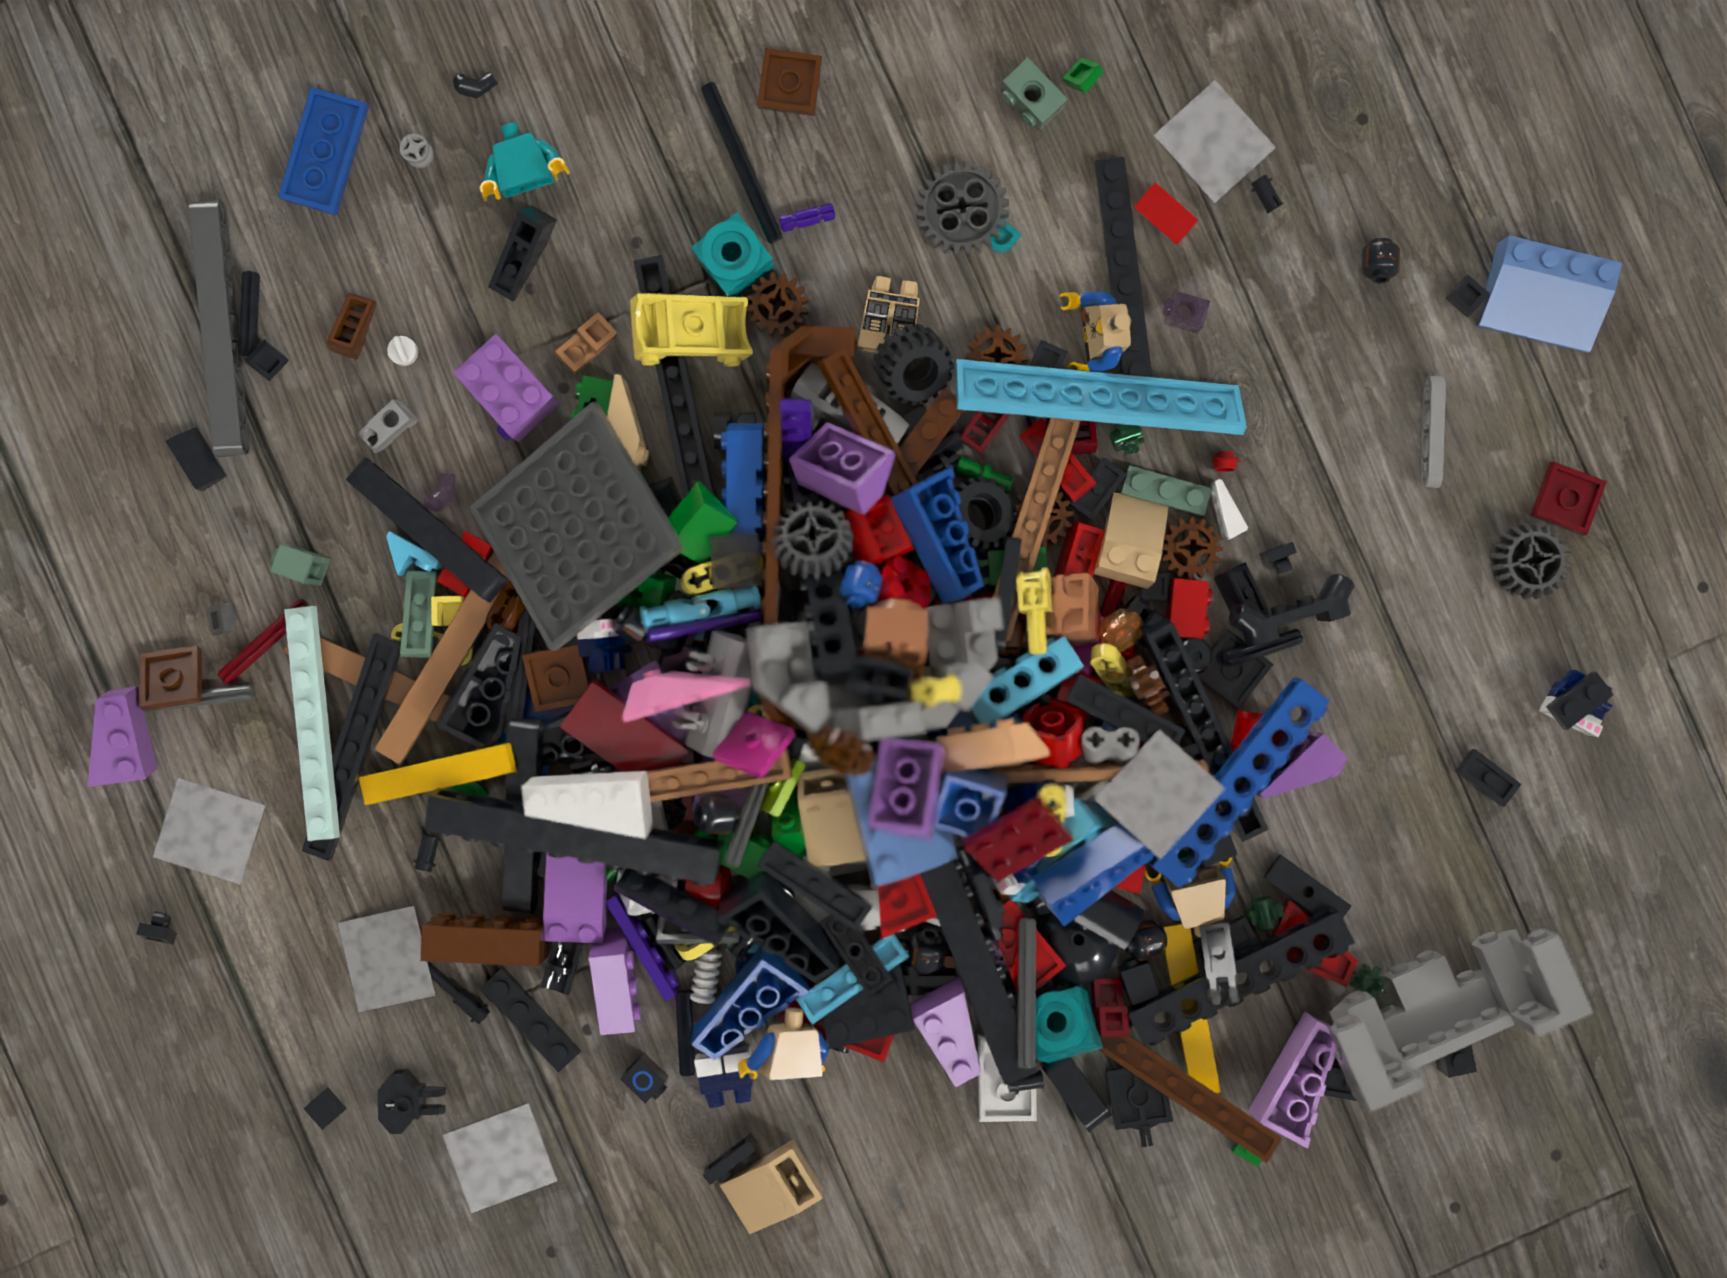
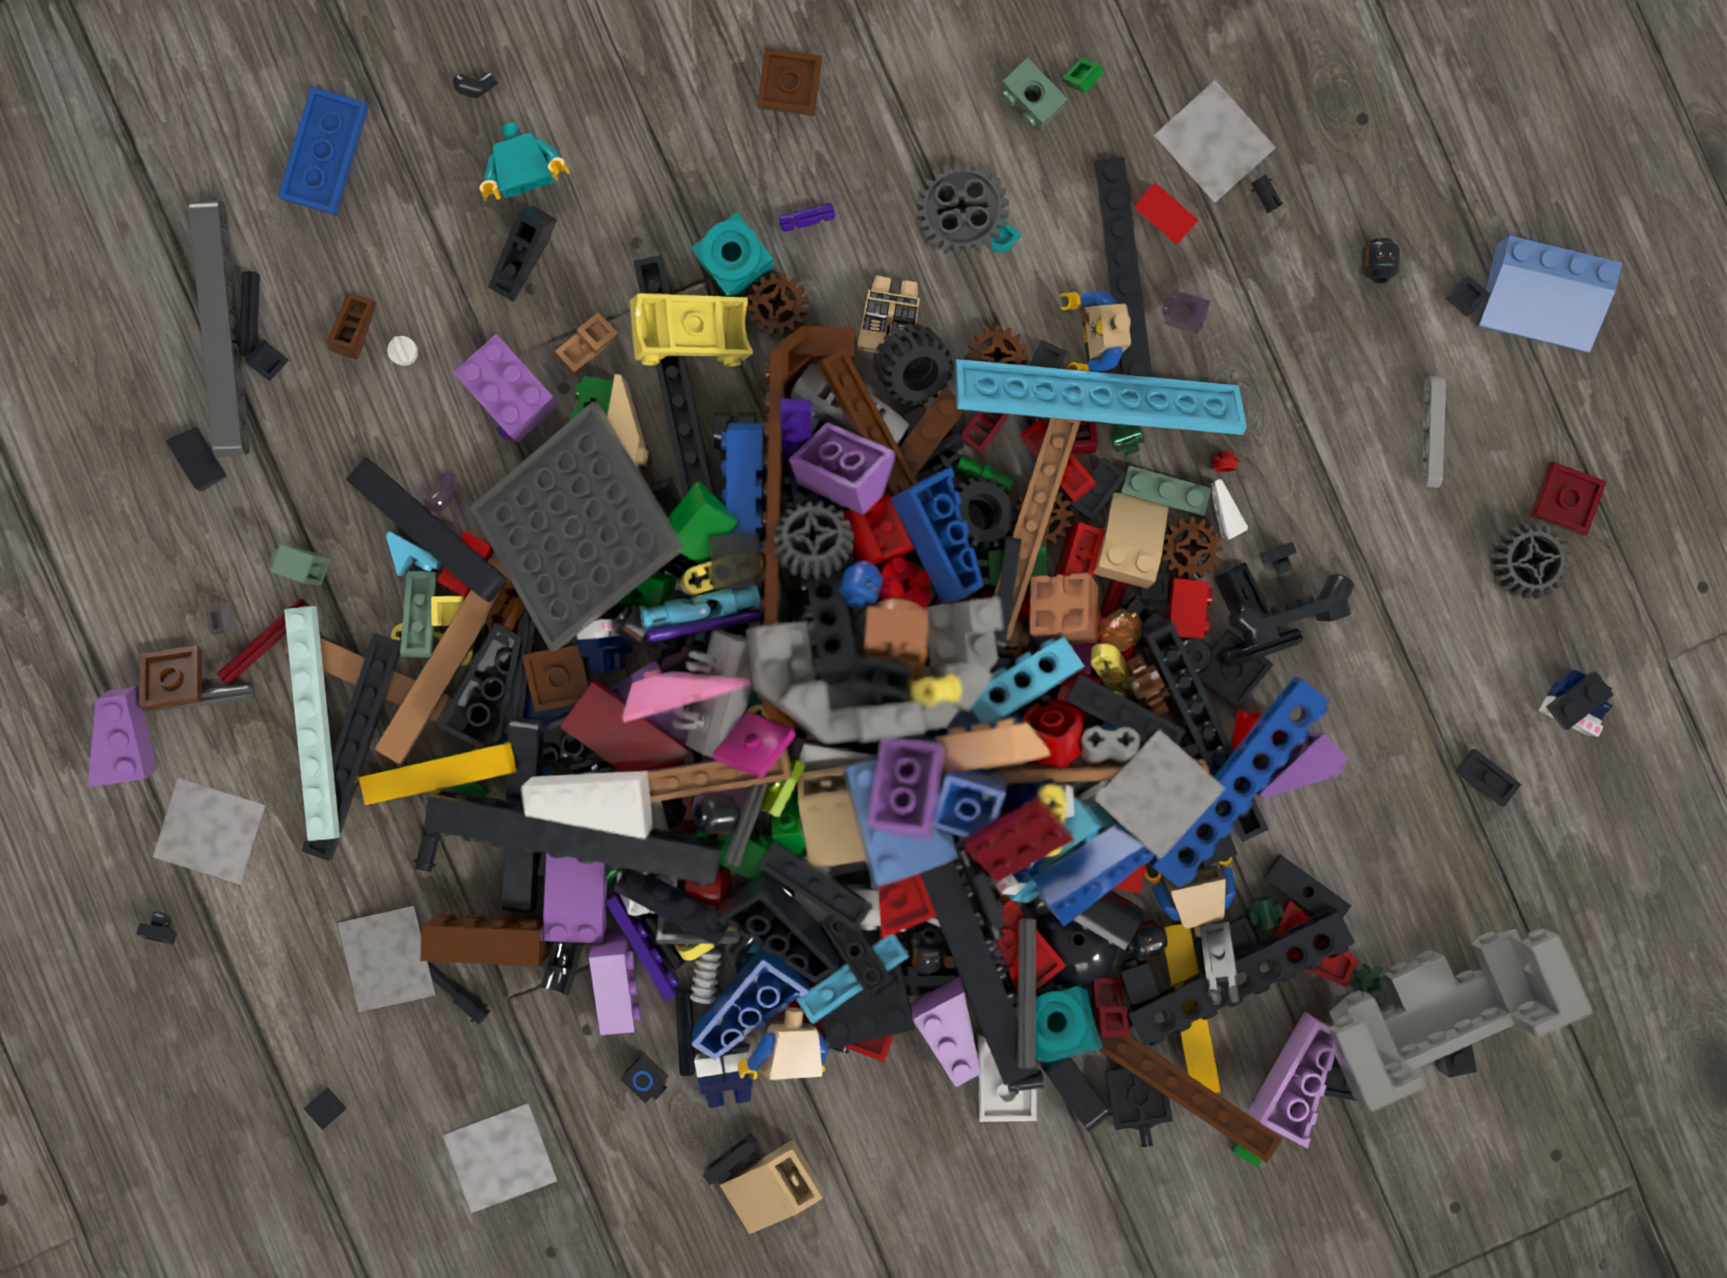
light grey leg [359,399,419,453] -> none
black hinge [378,1069,446,1134] -> none
light grey wheel [399,133,434,168] -> none
black plate [480,967,581,1073] -> none
black axle [701,82,782,243] -> none
reddish brown gear [808,725,875,777] -> none
light yellow connector [1016,567,1052,655] -> none

